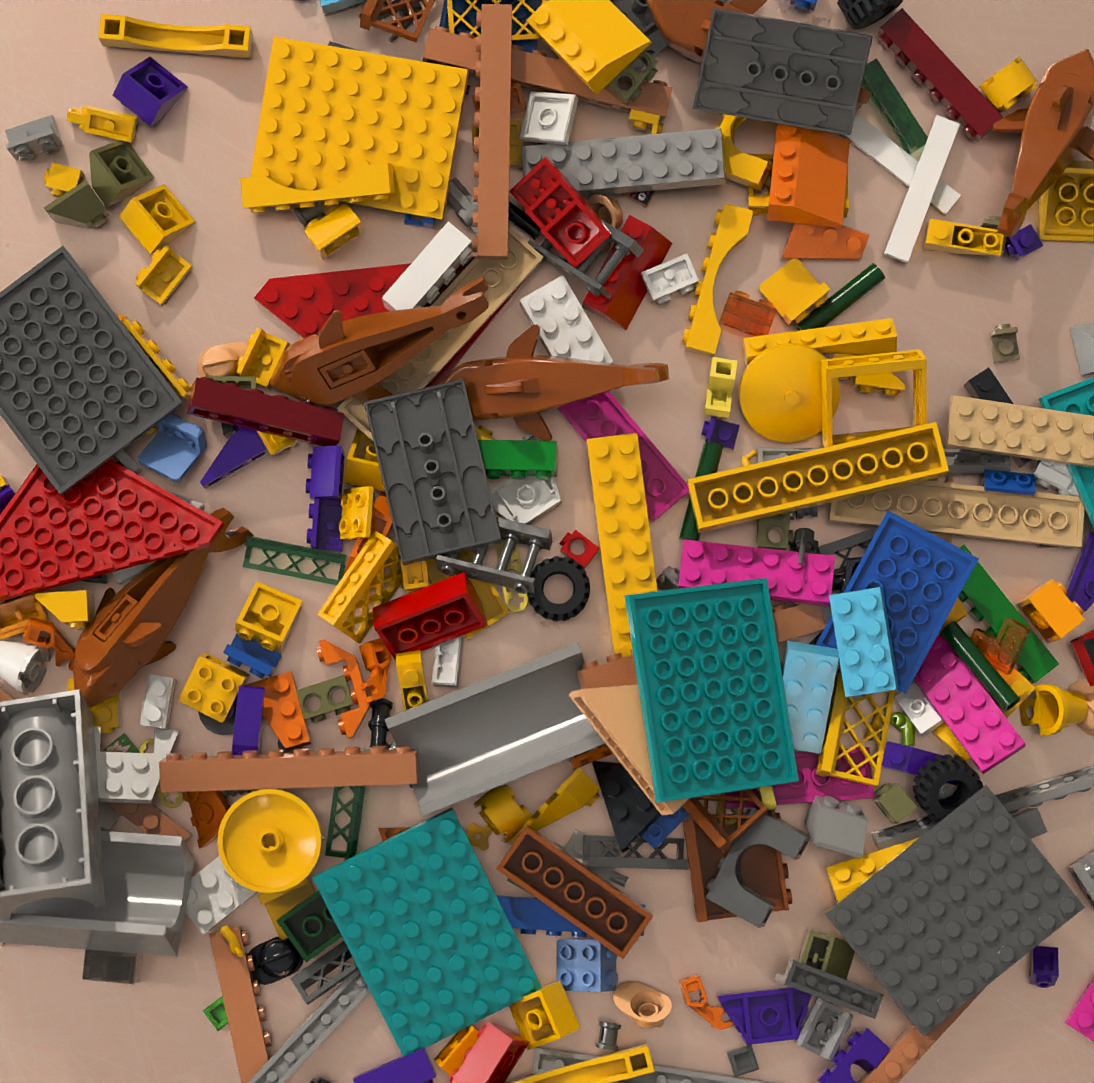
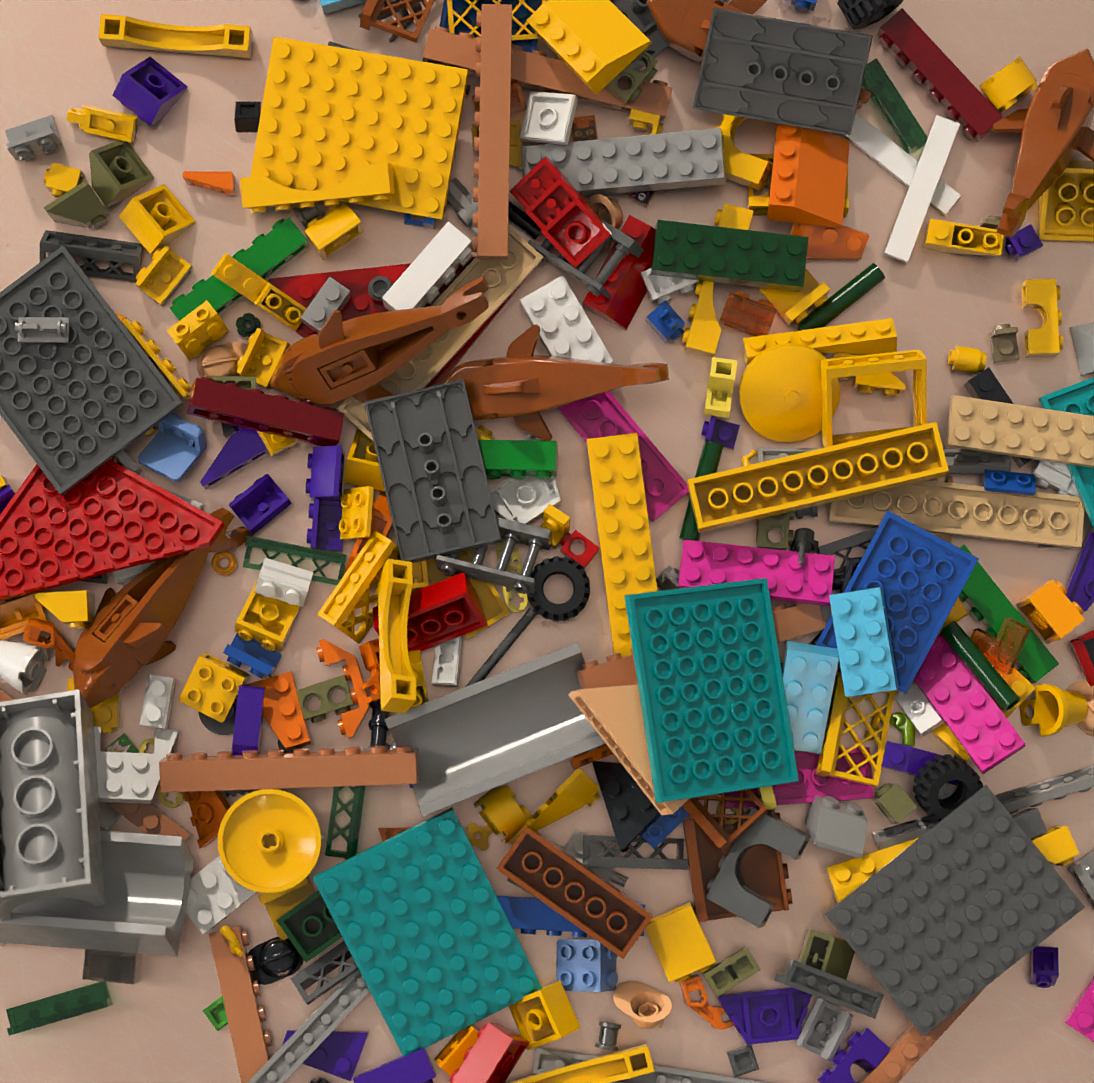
none -> clear green fence [6,980,113,1036]
none -> light grey hinge [15,317,69,343]
none -> dark grey fence [40,230,144,282]
none -> yellow plate [167,300,229,361]
none -> green brick [170,217,310,321]
none -> orange slope [183,171,235,196]
none -> yellow slope [211,253,307,331]
none -> light orange plate [211,551,237,576]
none -> dark purple bracket [229,474,292,535]
none -> black slope [234,102,261,132]
none -> dark green plate [236,313,261,337]
none -> white brick [254,558,314,607]
none -> dark purple wing [282,1030,369,1081]
none -> light grey brick [300,276,352,333]
none -> dark grey plate [368,276,393,302]
none -> yellow arch [378,559,416,714]
none -> dark grey bar [465,608,537,687]
none -> yellow bracket [540,504,570,548]
none -> clear orange tile [571,115,598,142]
none -> yellow panel [645,902,716,983]
none -> blue brick [646,301,685,343]
none -> dark green brick [650,220,809,292]
none -> olive brick [702,947,761,997]
none -> yellow brick [948,345,986,374]
none -> yellow arch [1022,278,1063,358]
none -> yellow slope [1031,825,1079,867]

